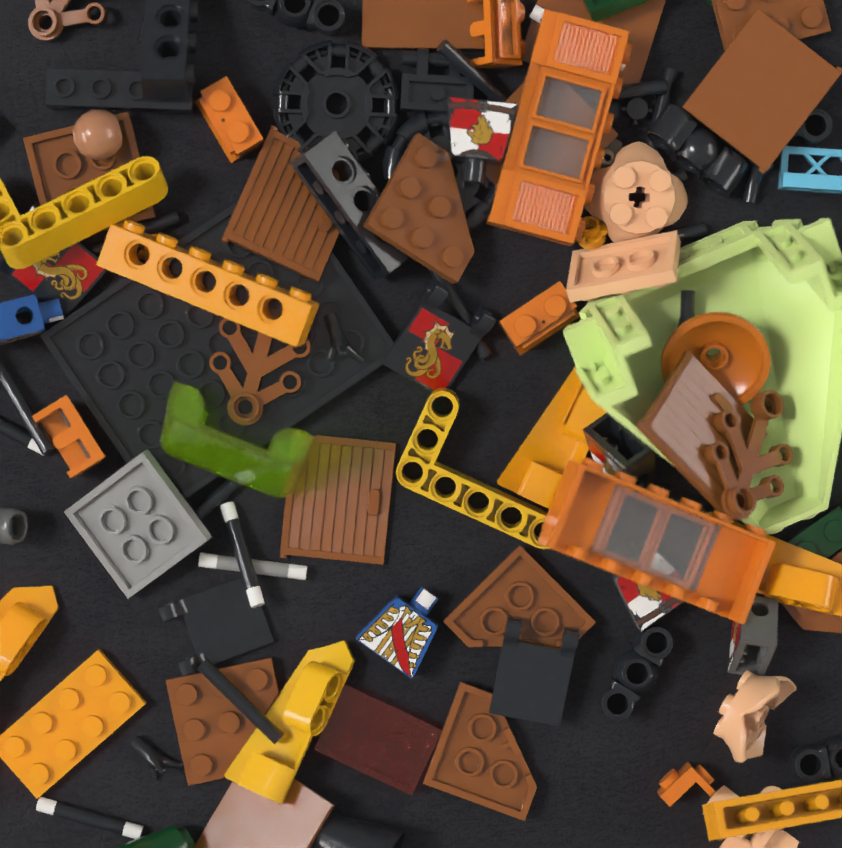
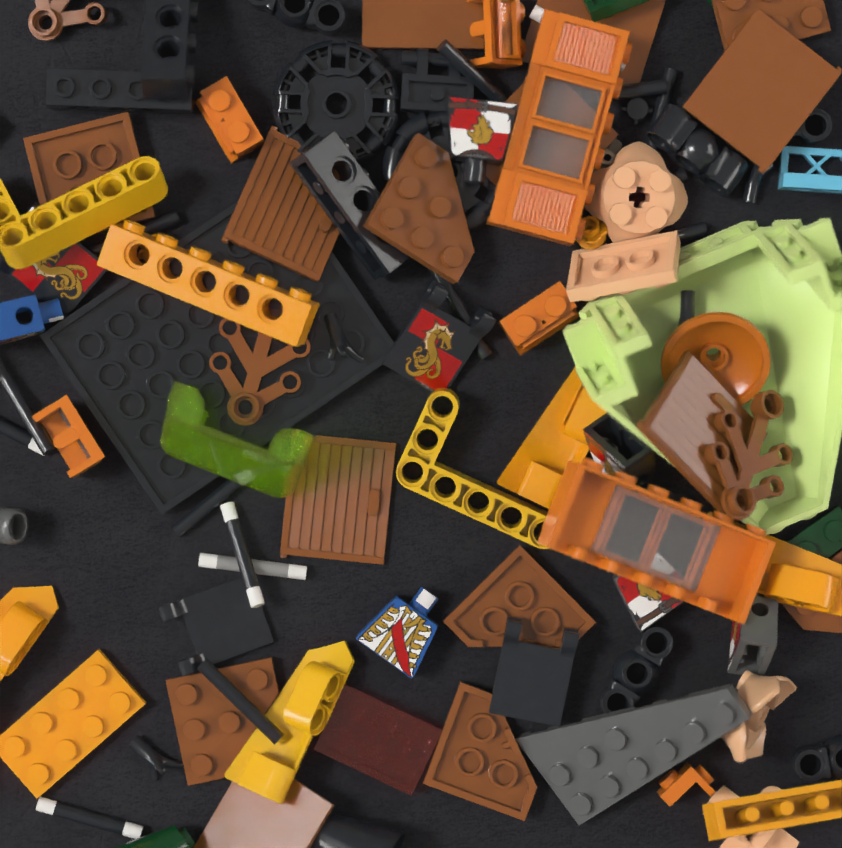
light grey plate [64,449,212,599] -> none
nougat piece [73,109,122,160] -> none
none -> dark grey wing [515,684,753,825]

